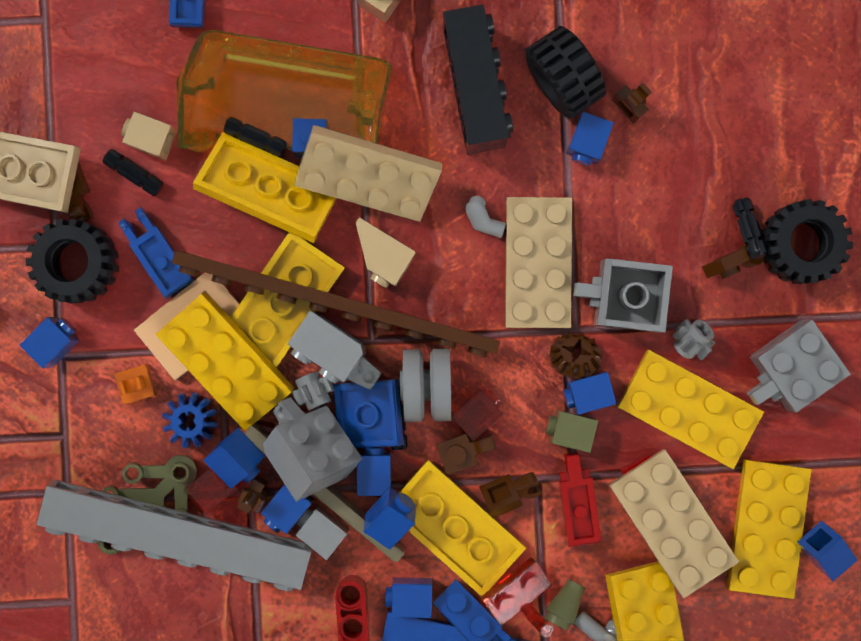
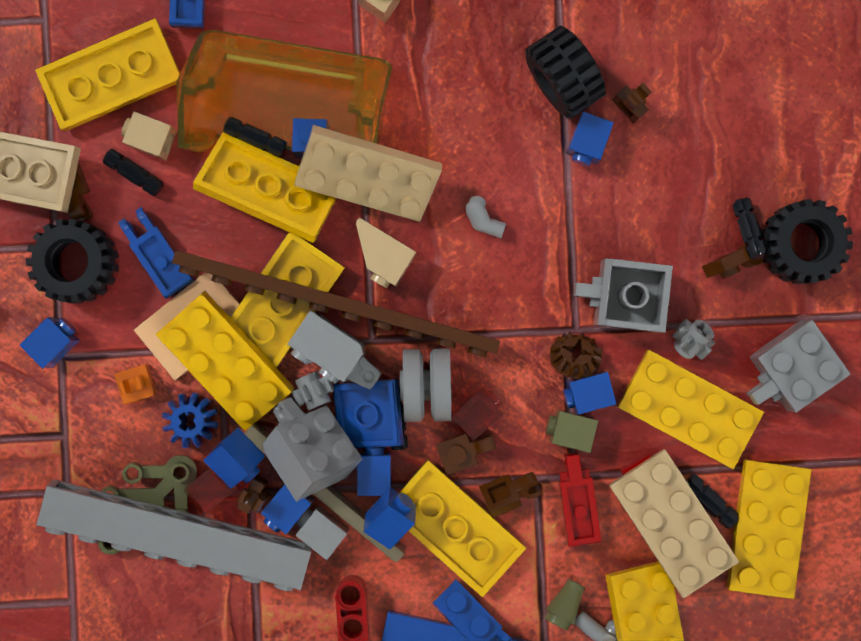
blue brick [385,577,432,618] -> none
black brick [443,4,513,155] -> none
clear red plate [480,557,553,637] -> none
tan plate [505,197,572,328] -> none
blue brick [797,521,858,582] -> none
none -> yellow plate [35,18,184,132]
none -> black axle [686,474,739,529]

